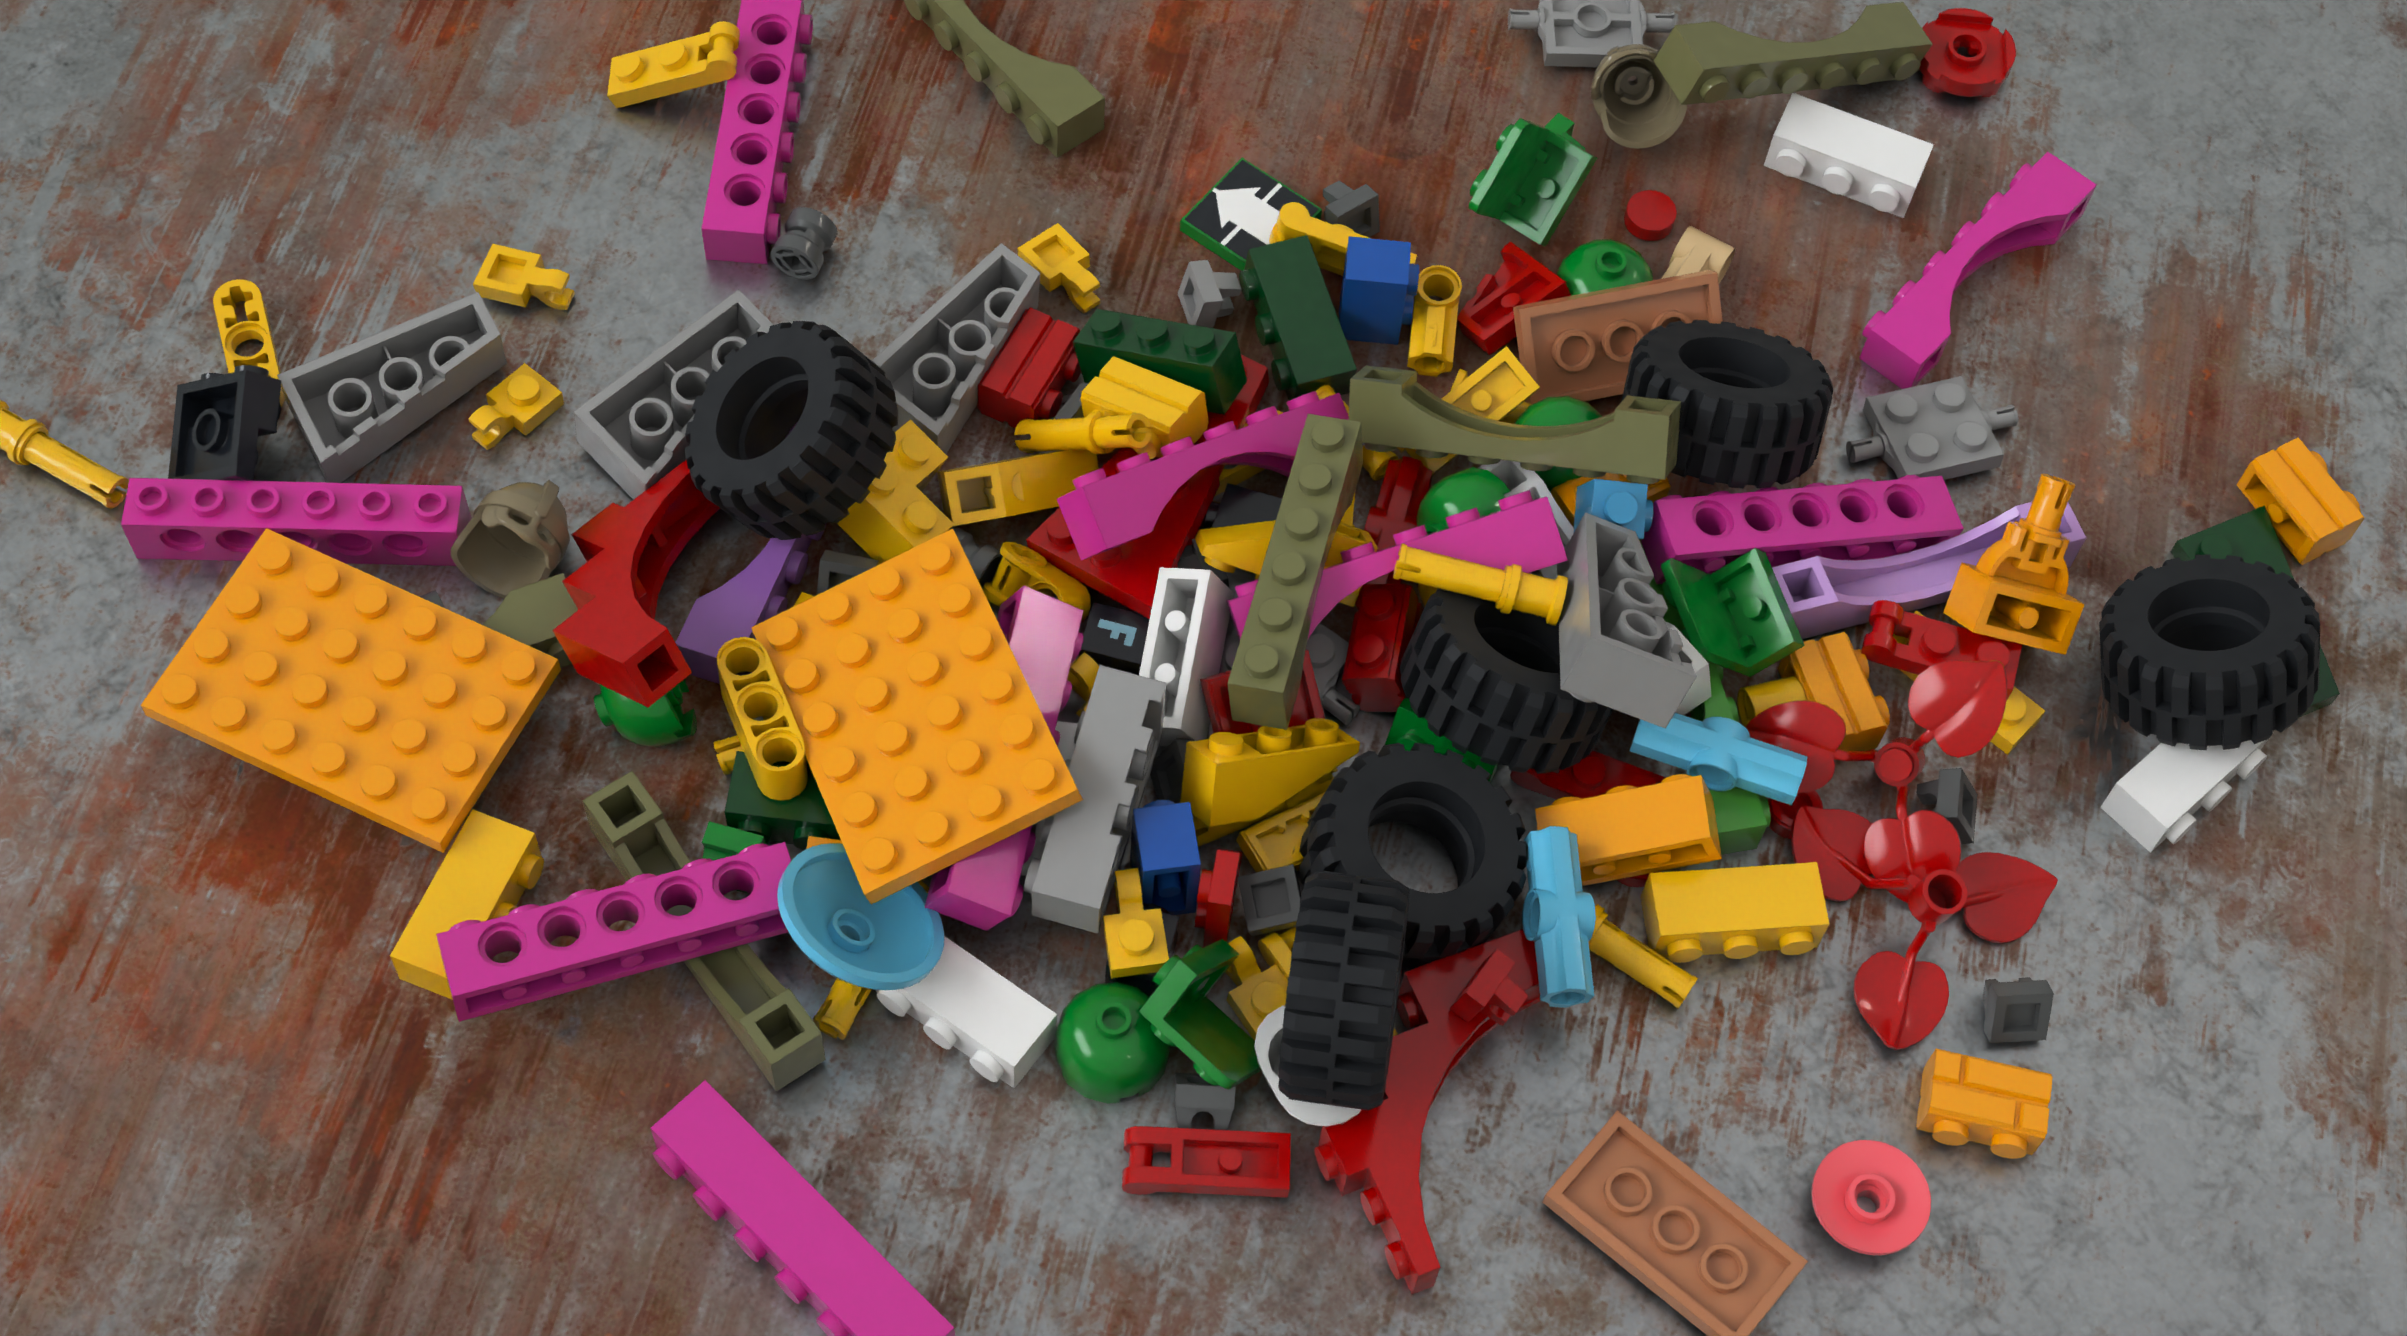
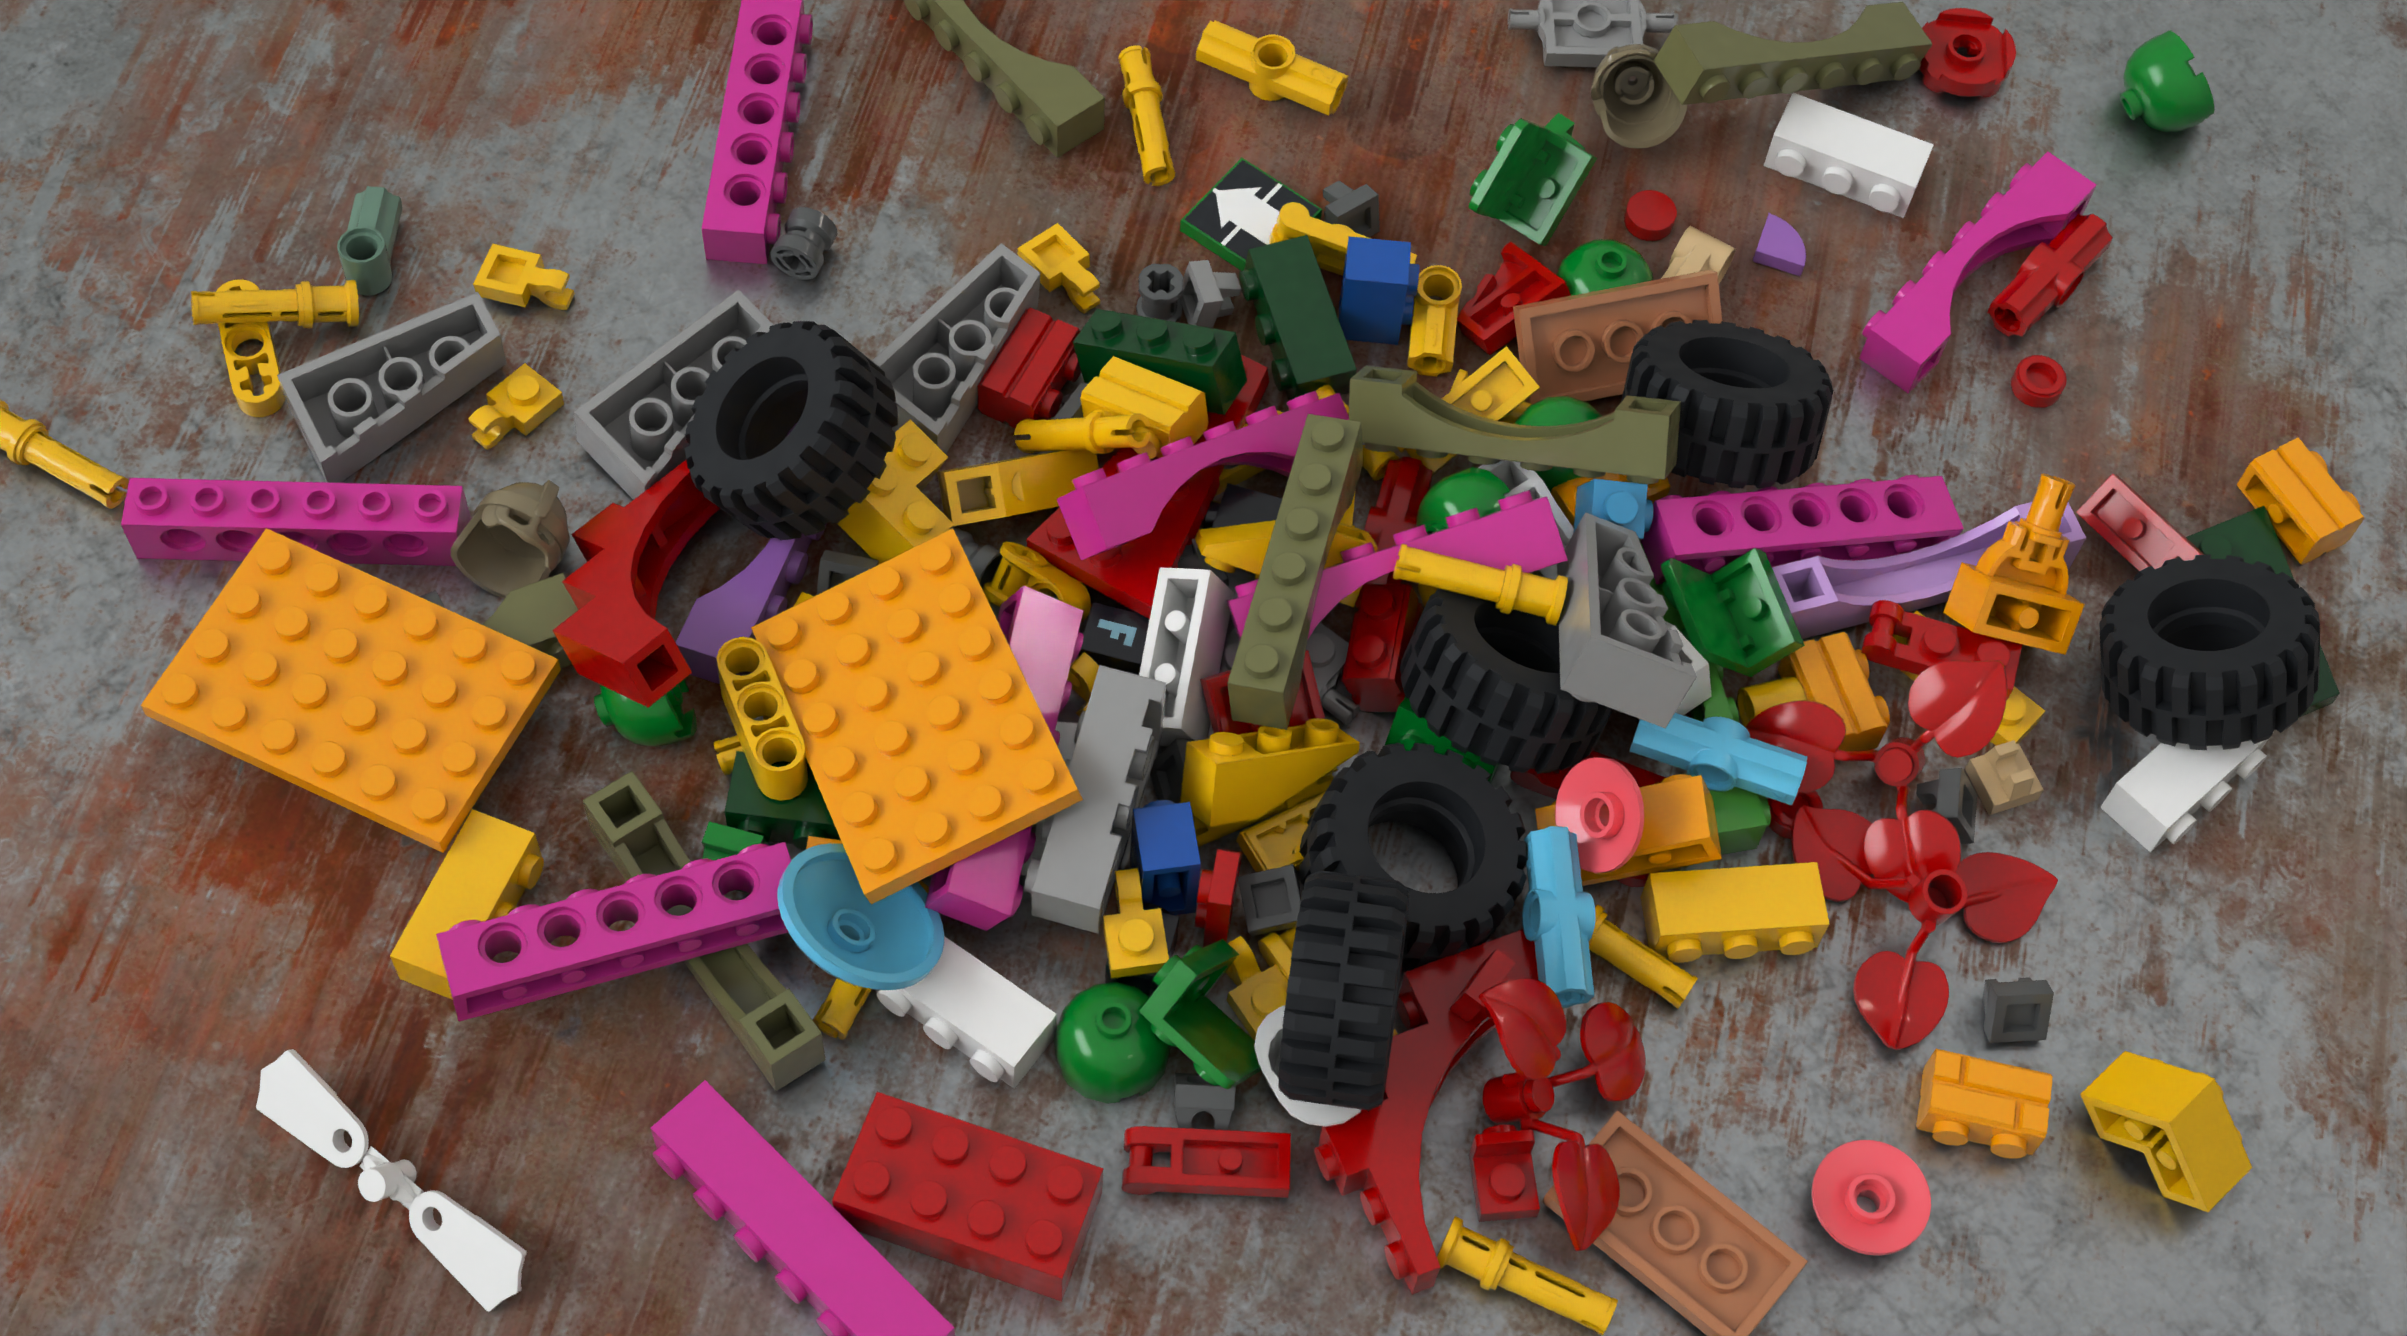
black plate [168,365,281,481] -> none
yellow plate [607,21,740,108] -> none
light grey plate [1846,376,2018,480] -> none
none -> yellow pin [191,280,359,328]
none -> white piece [256,1049,527,1312]
none -> sand green piece [337,186,403,296]
none -> red brick [832,1092,1104,1302]
none -> yellow pin [1118,45,1175,186]
none -> dark grey bush [1136,264,1183,322]
none -> yellow piece [1196,20,1348,116]
none -> yellow pin [1437,1216,1618,1336]
none -> red bracket [1468,1124,1540,1222]
none -> red plant [1478,979,1646,1252]
none -> coral dish [1555,757,1644,873]
none -> medium lavender tile [1753,213,1806,277]
none -> tan tile [1965,740,2044,815]
none -> red piece [1987,213,2113,337]
none -> red tile [2011,355,2067,408]
none -> plate [2076,473,2205,571]
none -> yellow brick [2080,1051,2253,1212]
none -> green cylinder [2120,30,2215,132]

